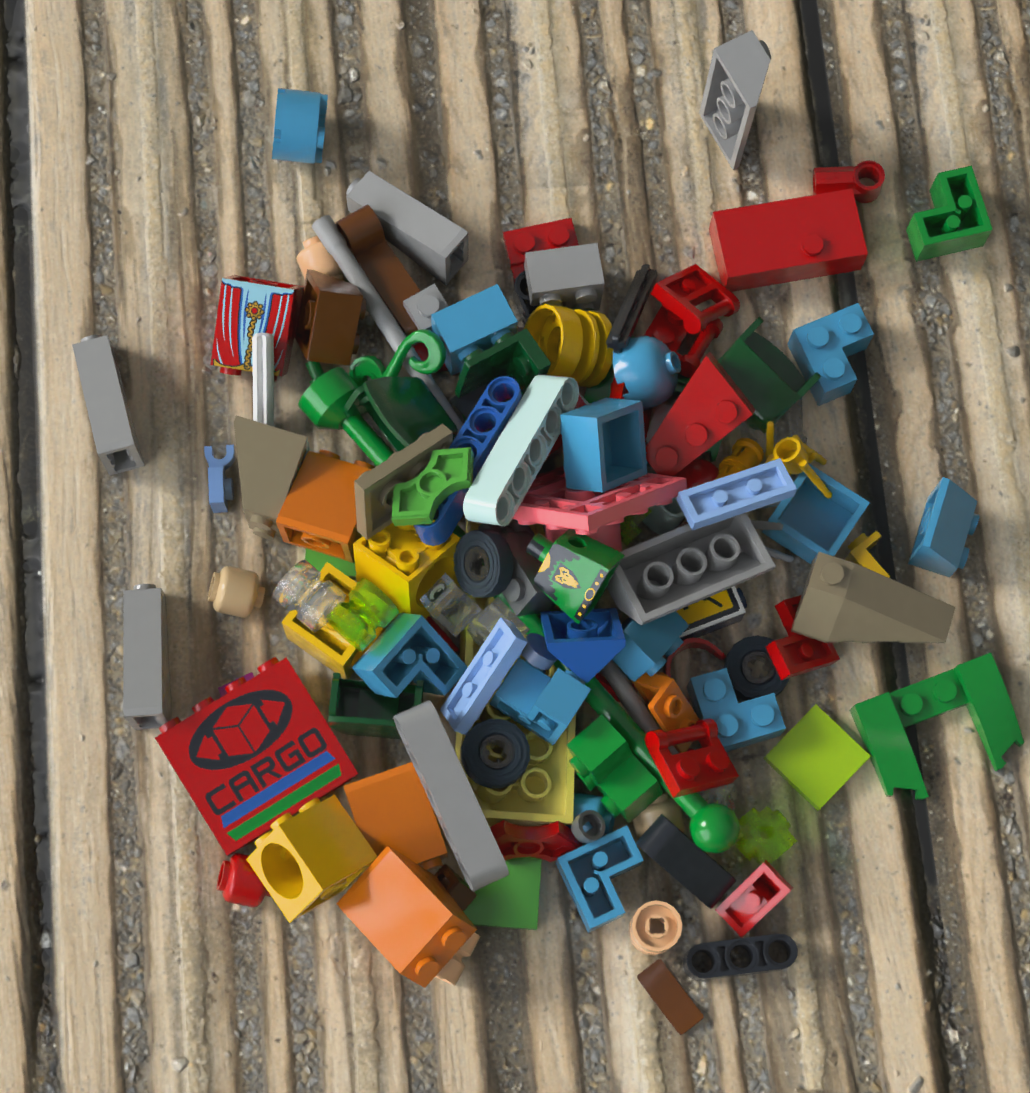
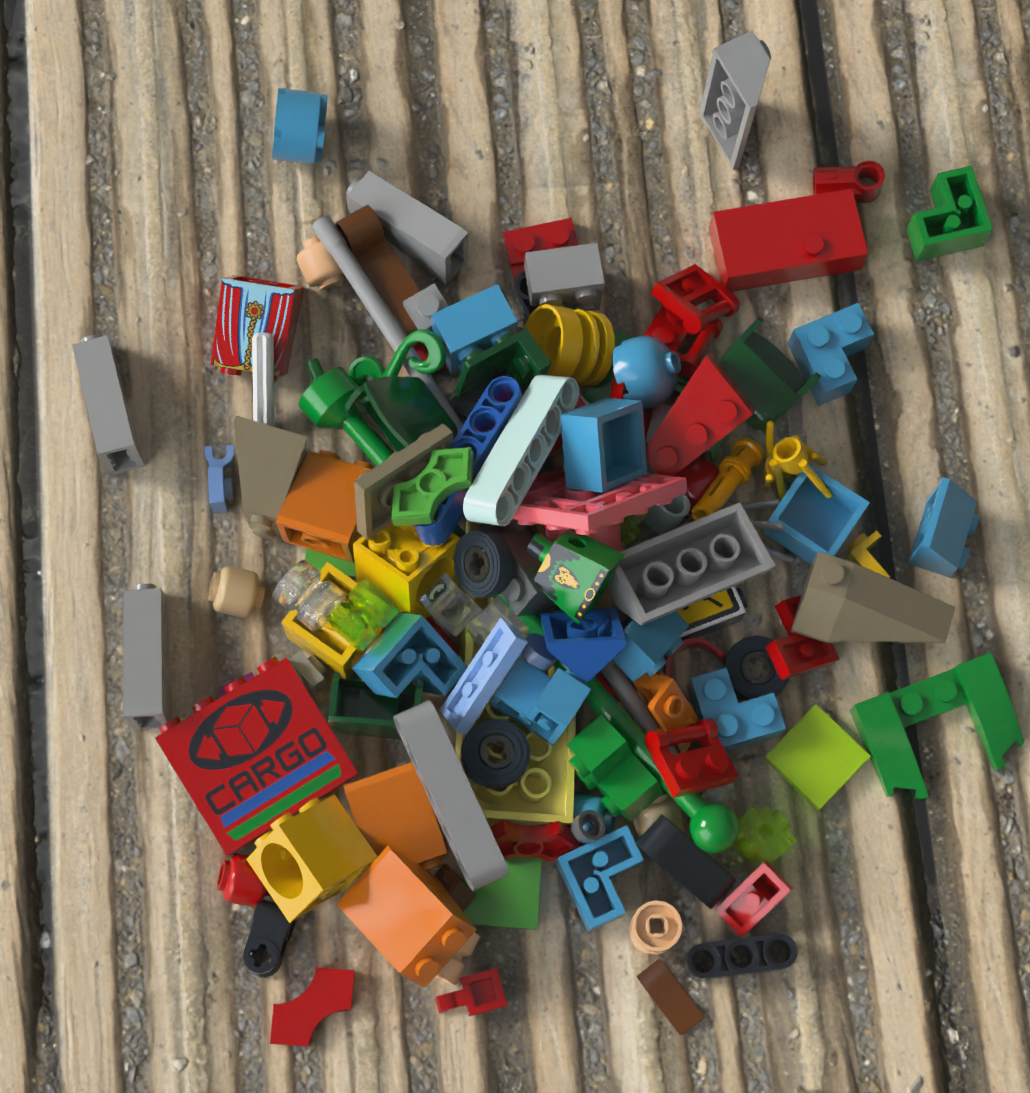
reddish brown slope [295,269,366,366] -> none
black axle [606,264,657,353] -> none
light blue plate [676,458,797,531] -> none
none -> black piece [243,900,296,978]
none -> red tile [270,967,355,1047]
none -> light grey plate [289,651,327,695]
none -> red plate [435,968,507,1017]

